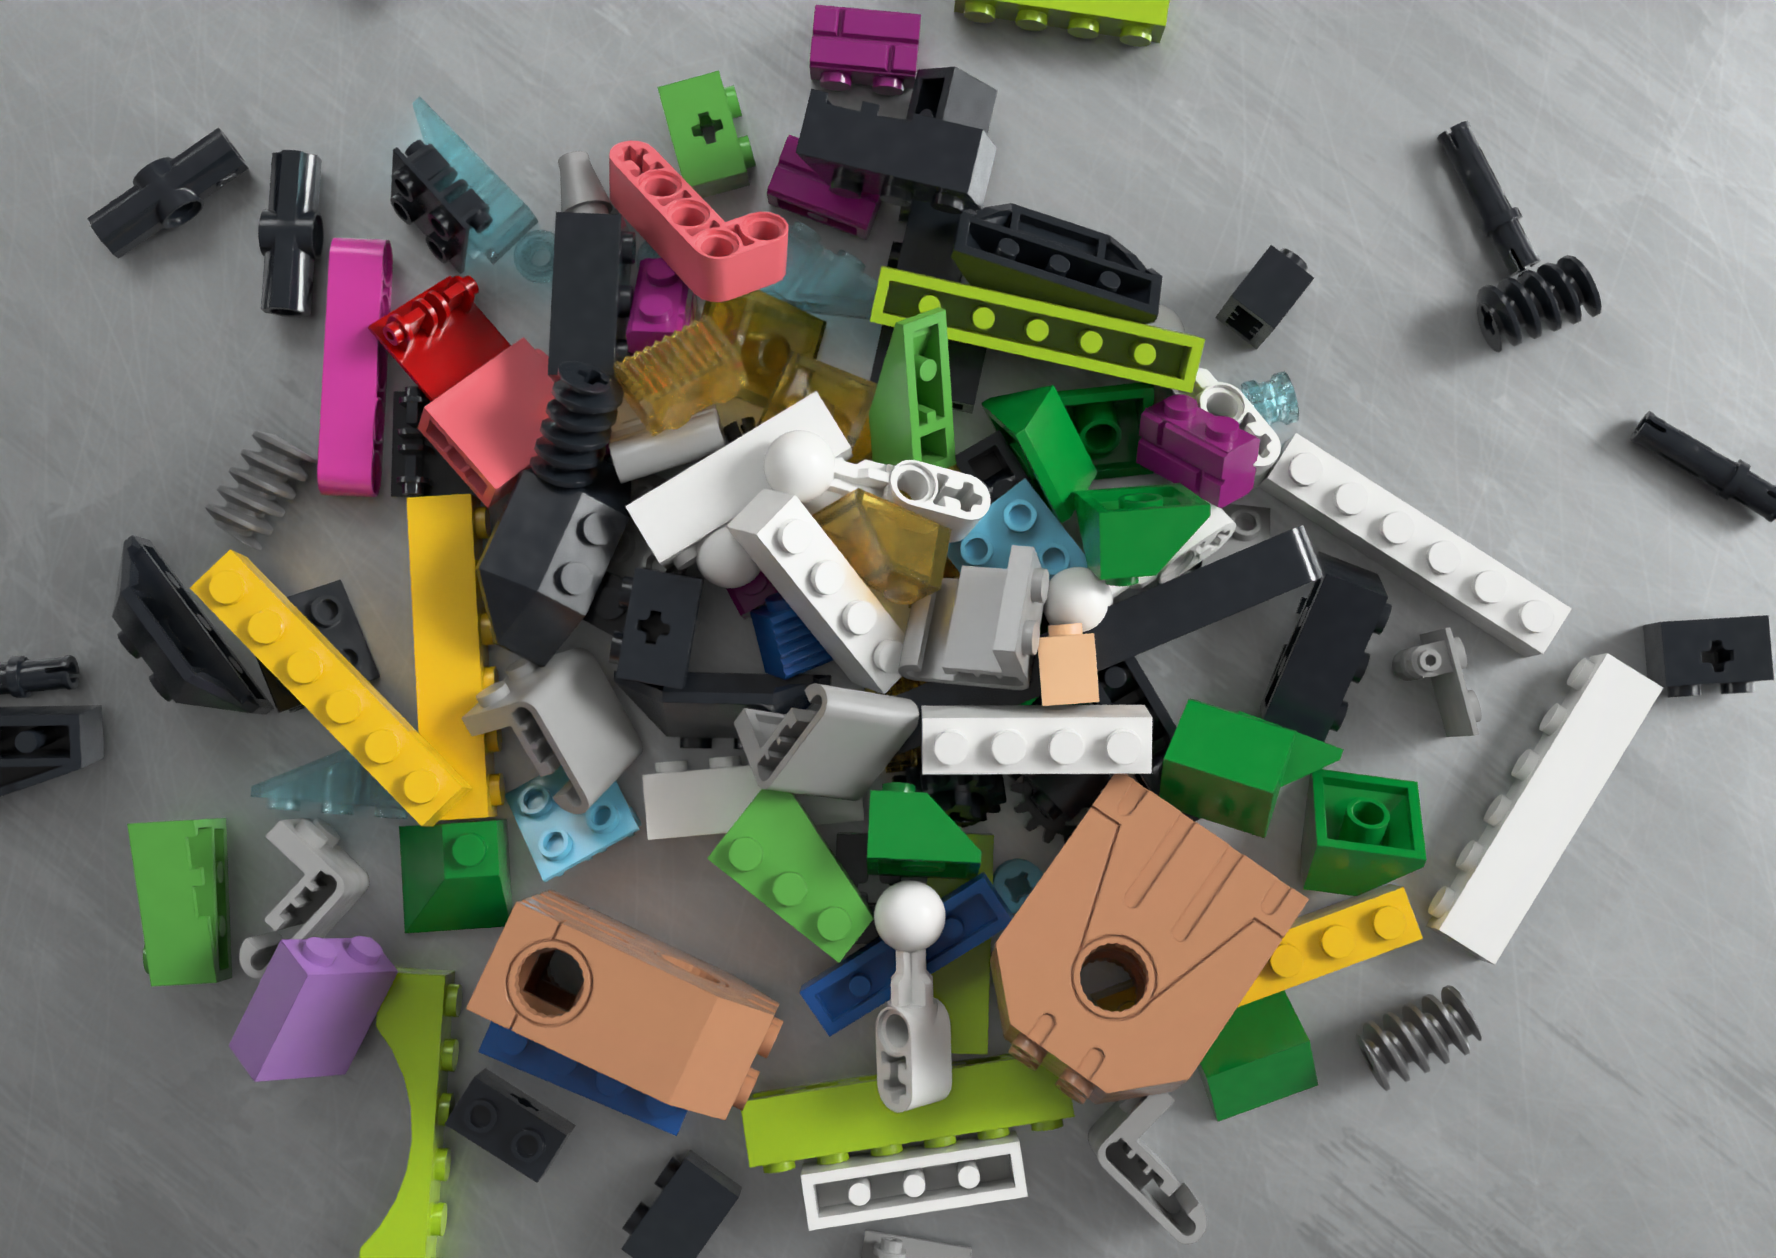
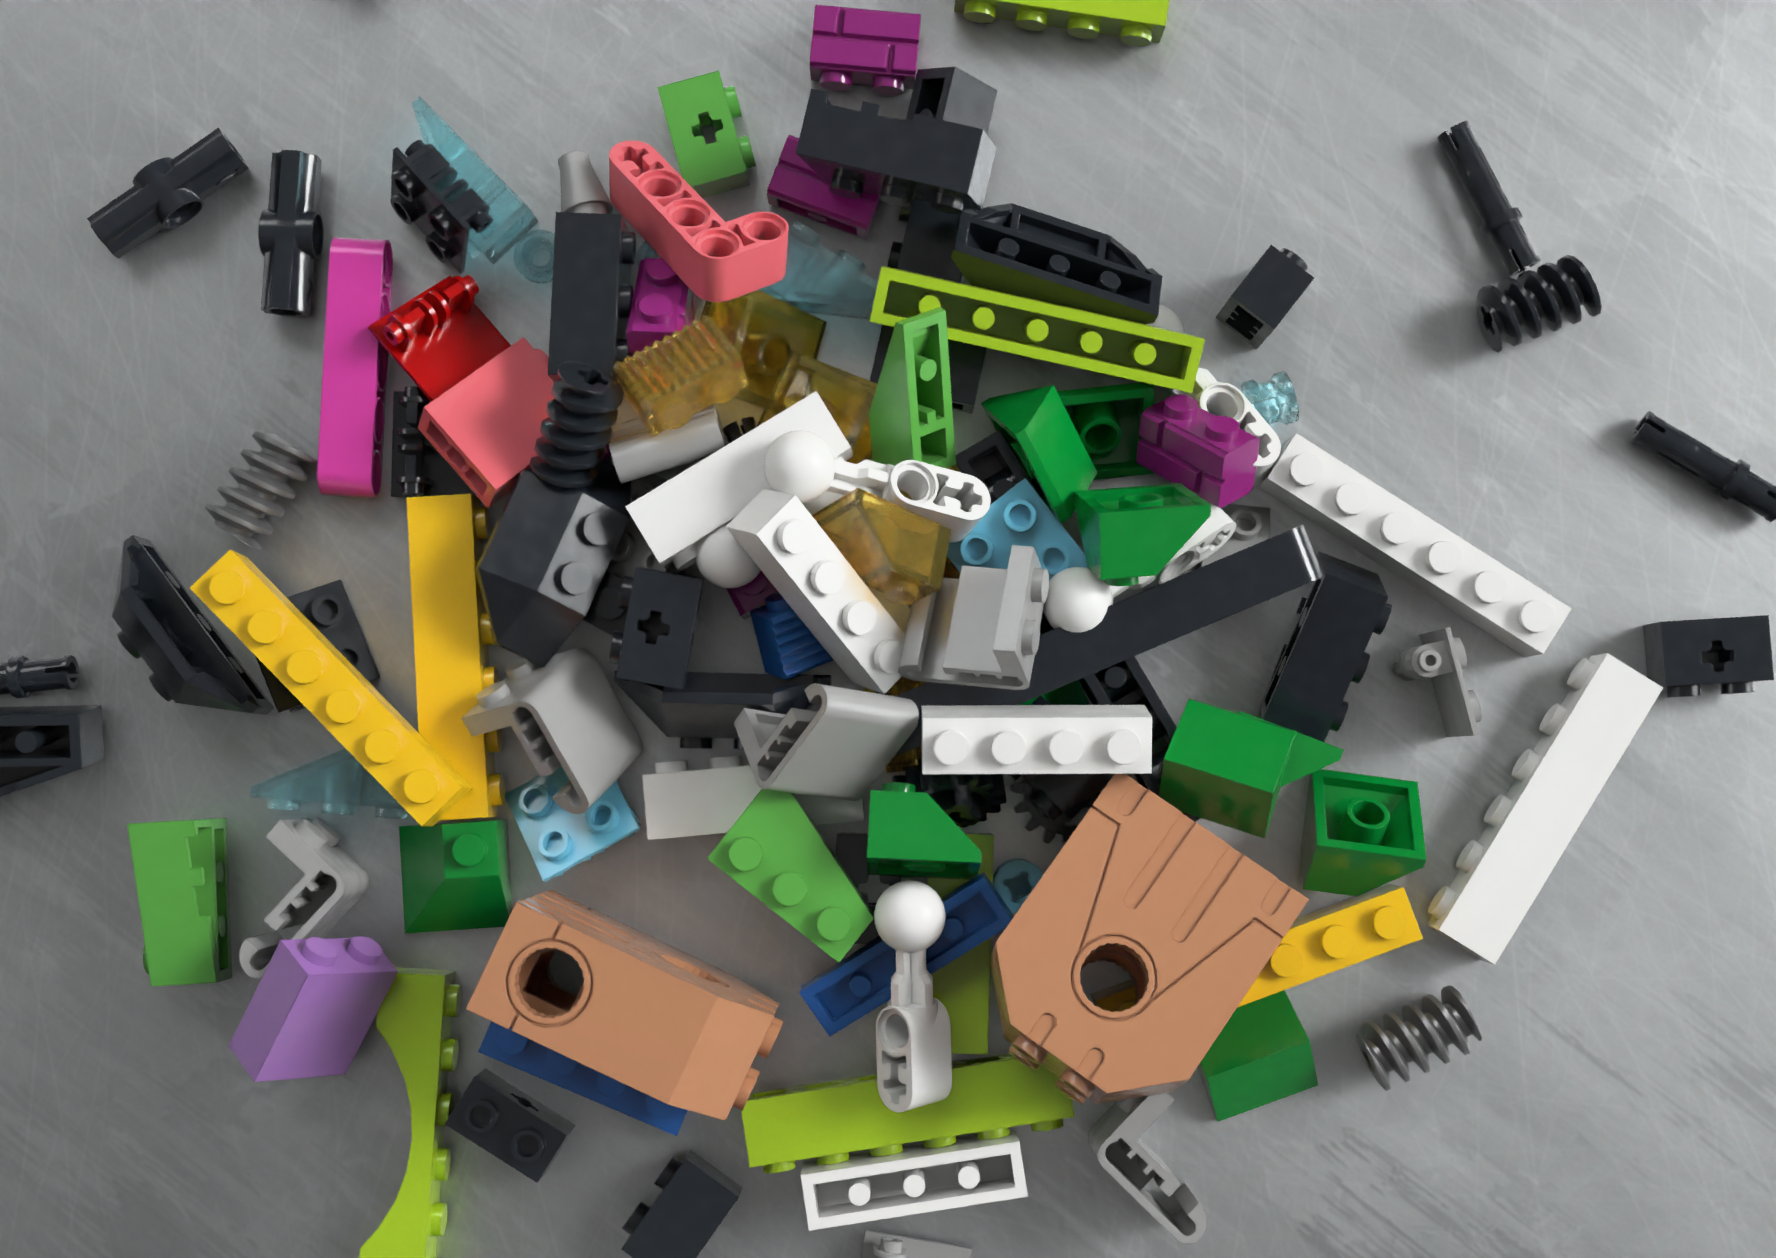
light nougat brick [1038,623,1100,706] -> none

